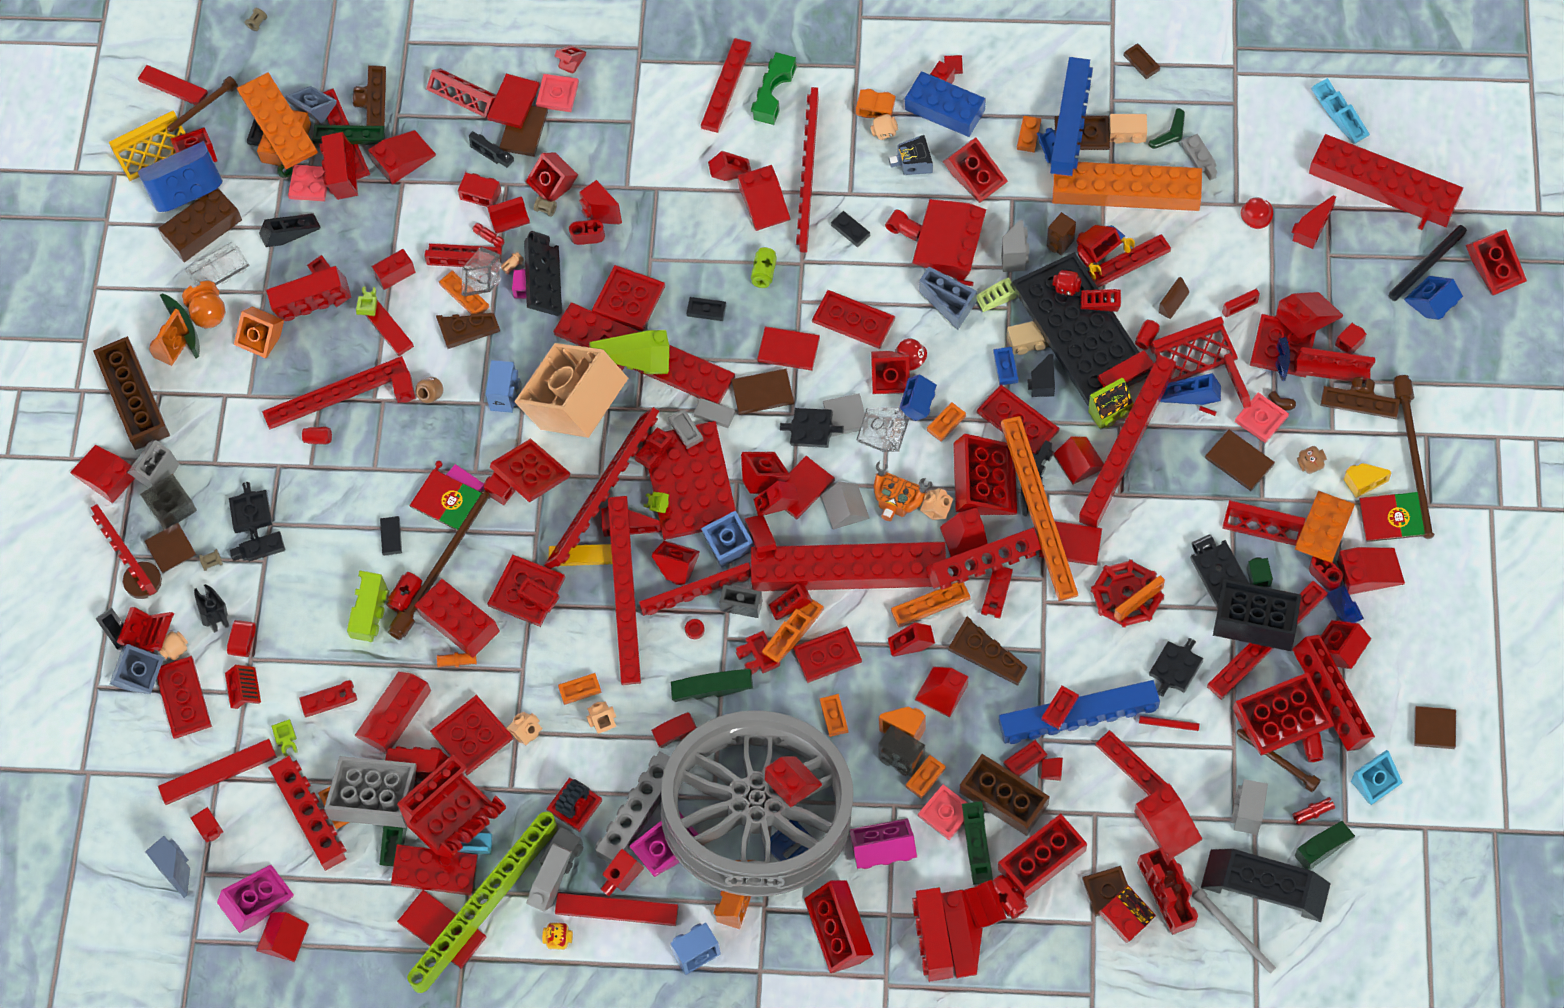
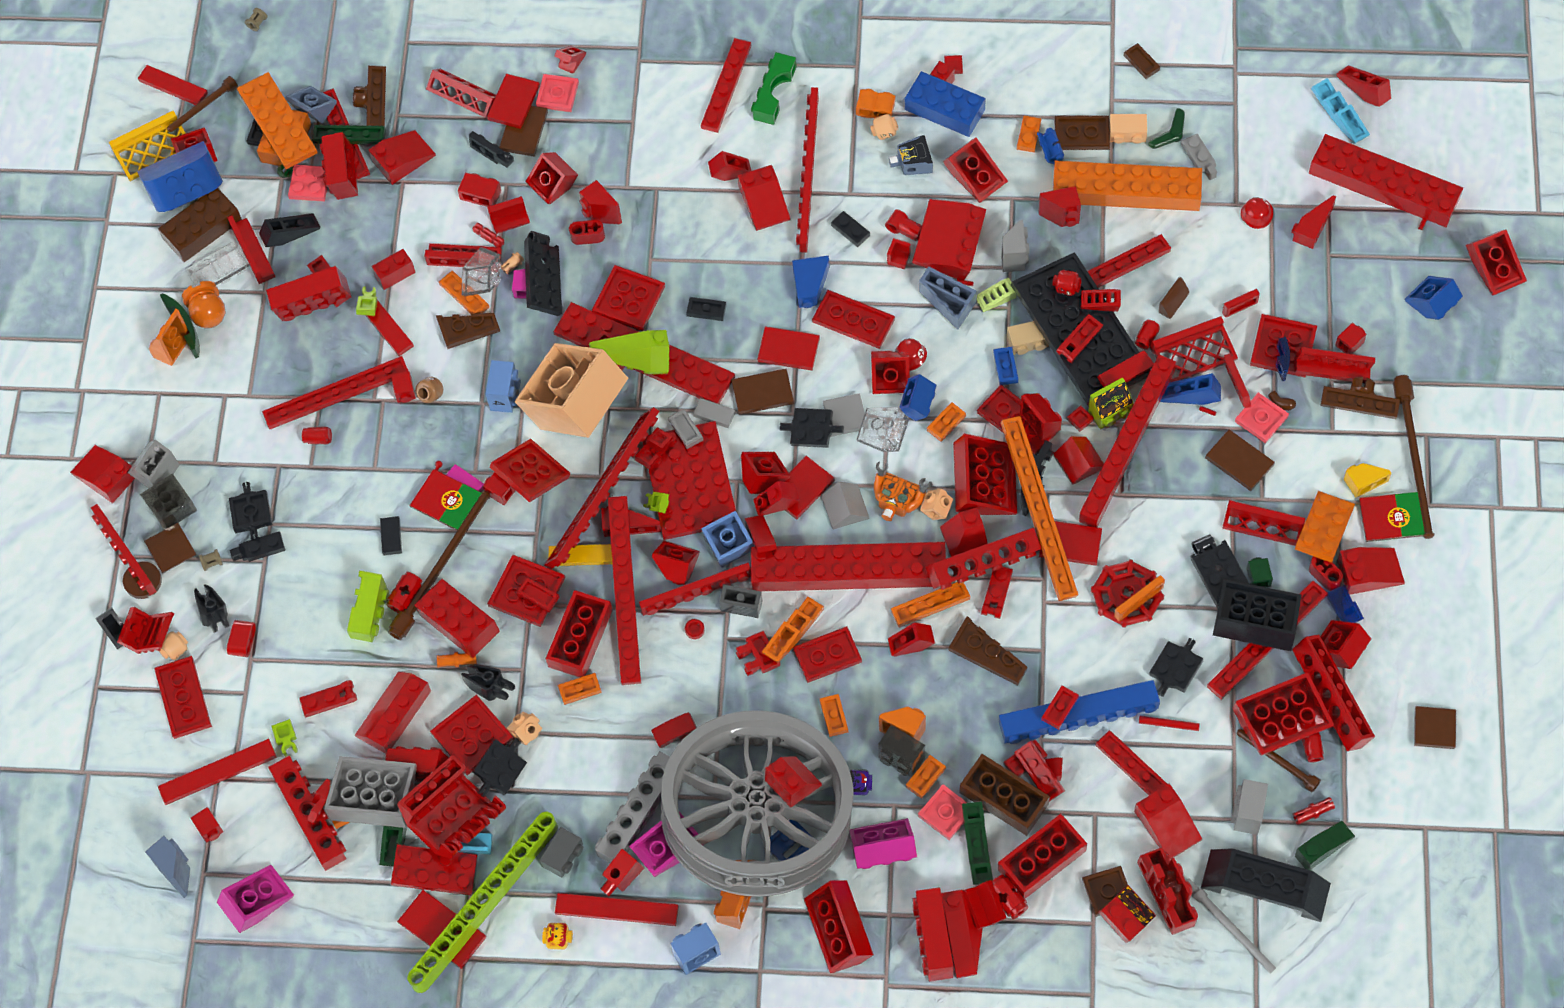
reddish brown brick [93,336,170,451] -> none
sand blue slope [109,644,164,694] -> none
red panel [225,665,261,709] -> none
orange slope [234,306,284,358] -> none
red slope [256,912,309,962] -> none
light grey slope [526,843,572,912] -> none
dark tan bush [534,196,557,217] -> none
plate [546,777,603,832] -> none
light nougat brick [586,701,616,734] -> none
dark green slope [671,669,753,702] -> none
lime piece [751,247,777,288] -> none
red slope [768,583,813,620] -> none
red slope [915,666,969,718] -> none
black slope [1027,354,1055,397] -> none
reddish brown brick [1047,212,1076,256] -> none
blue brick [1050,57,1093,176] -> none
red torso [1076,225,1135,279] -> none
red slope [1275,292,1343,339] -> none
medium nougat head [1297,446,1327,474] -> none
medium azure slope [1351,750,1403,805] -> none
black axle [1388,225,1467,301] -> none
none -> red fence [227,216,276,284]
none -> red slope [307,779,330,824]
none -> black hinge [461,664,515,701]
none -> black plate [472,738,527,797]
none -> red brick [545,590,613,677]
none -> blue slope [792,255,830,308]
none -> dark purple head [850,769,872,796]
none -> red panel [887,238,911,270]
none -> red tile [1014,741,1065,802]
none -> red slope [1020,393,1062,441]
none -> red slope [1038,186,1081,227]
none -> red plate [1056,314,1103,363]
none -> red tile [1067,405,1094,432]
none -> red slope [1336,65,1391,107]

